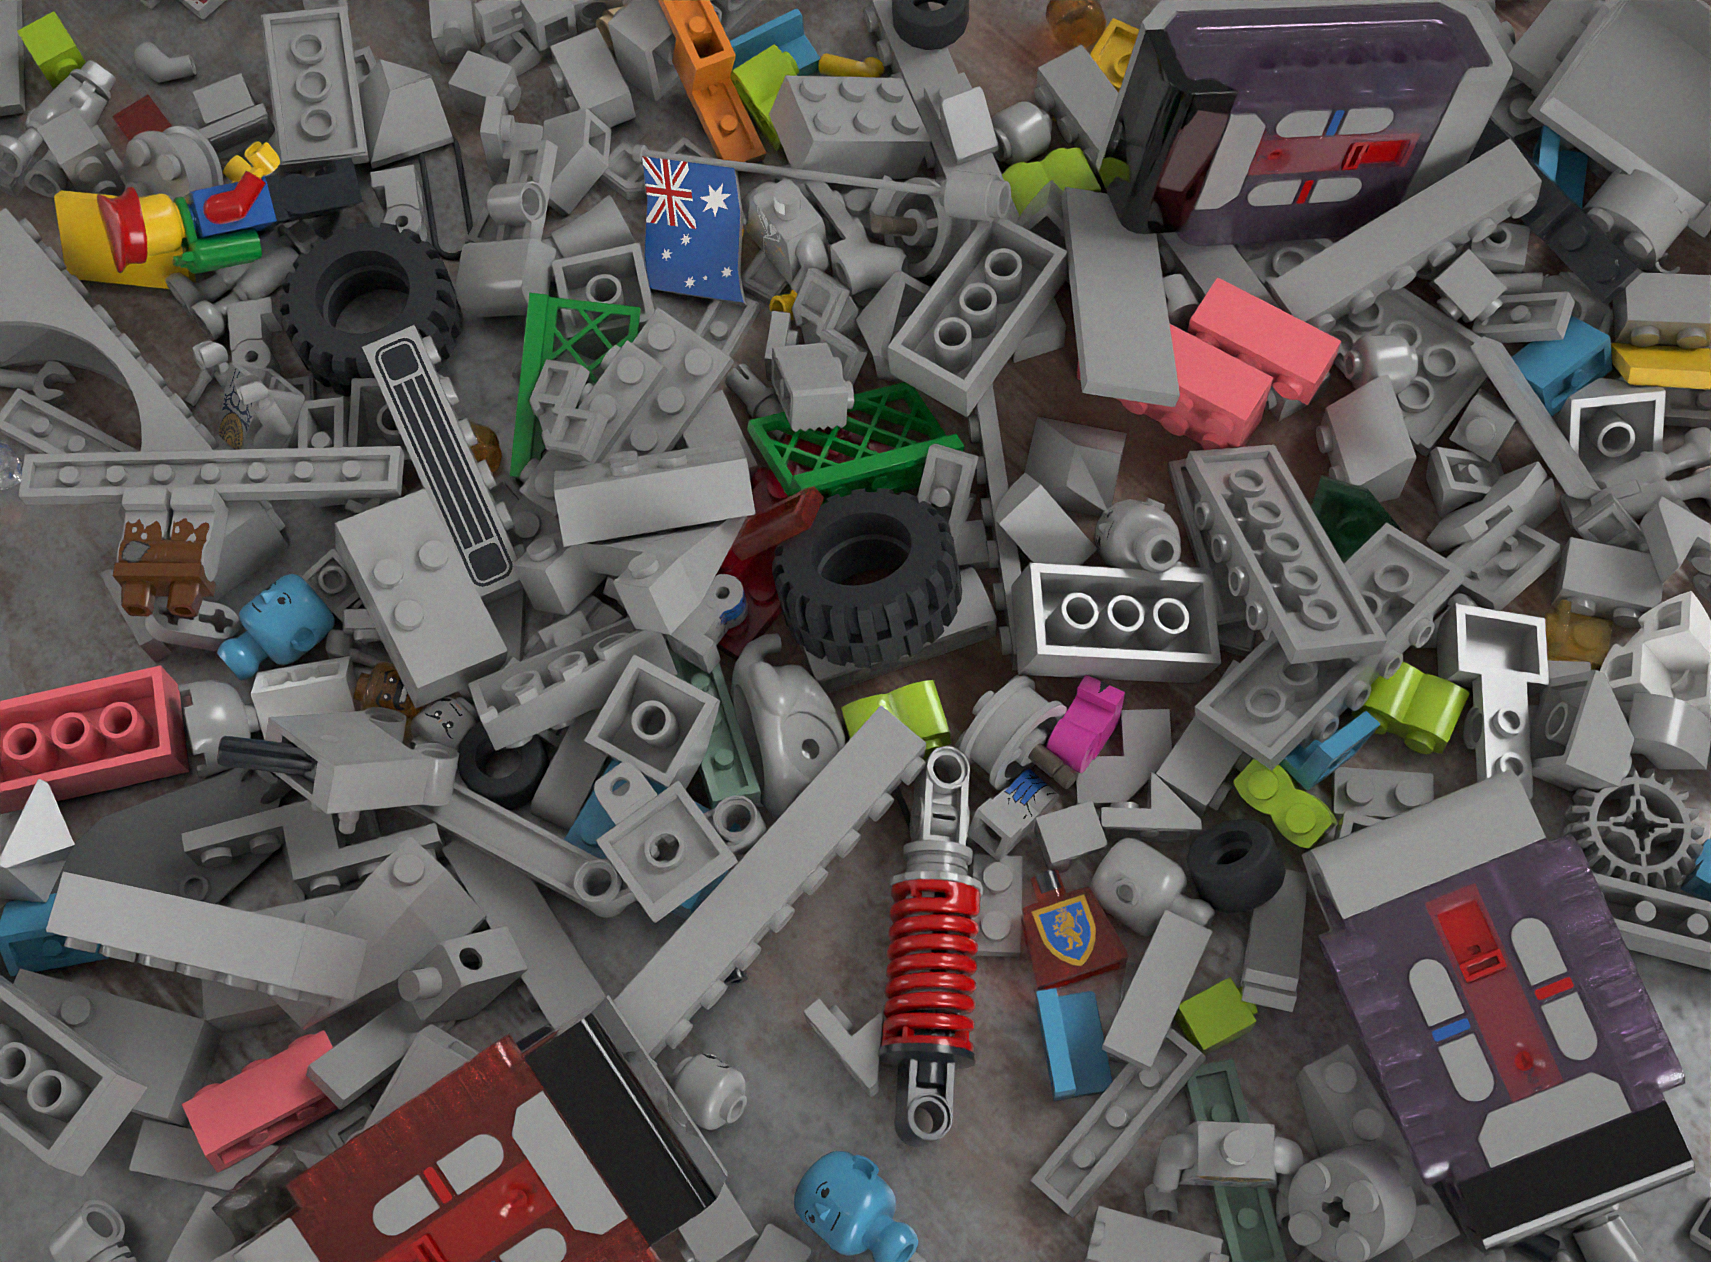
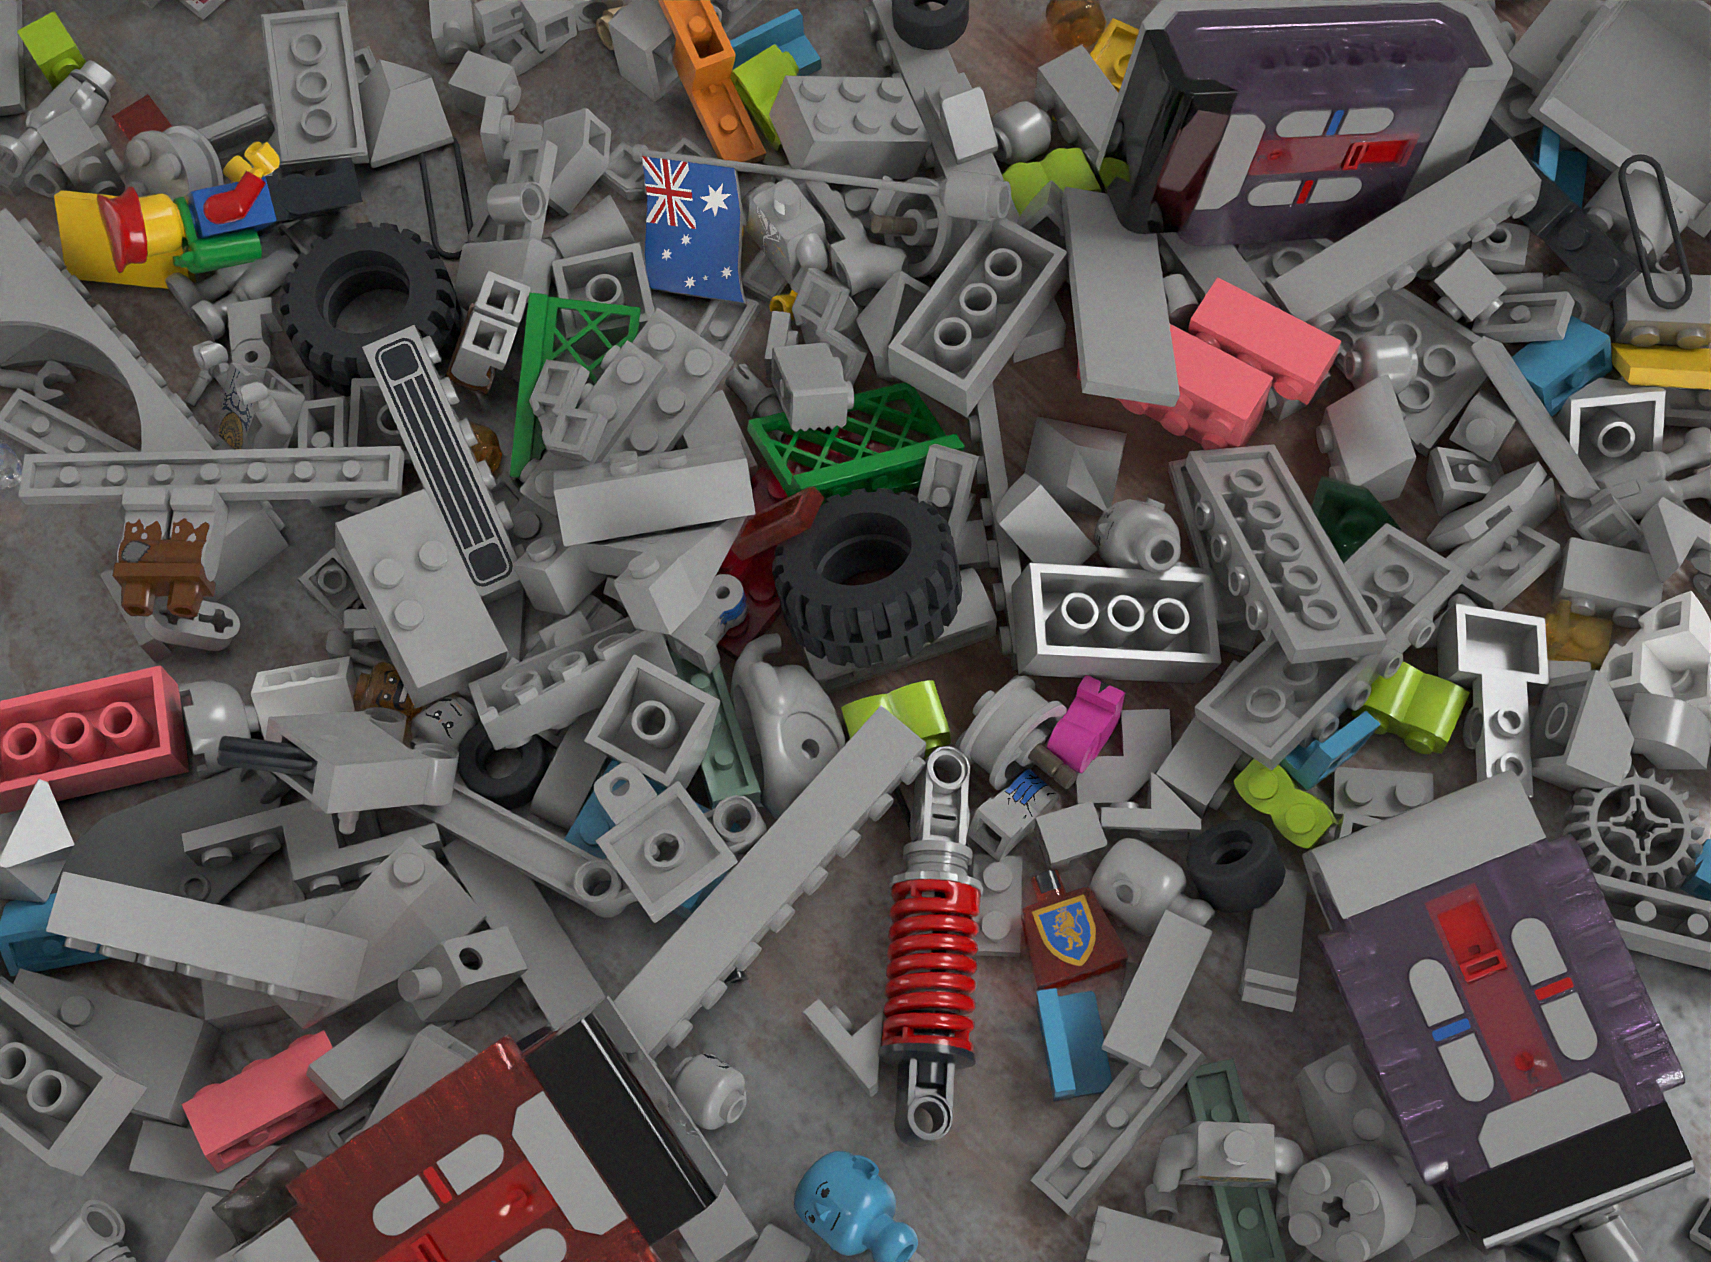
light grey arm [133,42,196,82] -> none
light grey brick [192,73,256,129] -> none
dark azure piece [217,574,335,680] -> none
light grey leg [370,165,428,242] -> none
light grey brick [549,27,636,128] -> none
yellow arm [818,53,885,78] -> none
lime brick [1174,977,1258,1056] -> none
none -> light grey hips [445,271,532,394]
none -> black piece [1618,154,1693,309]

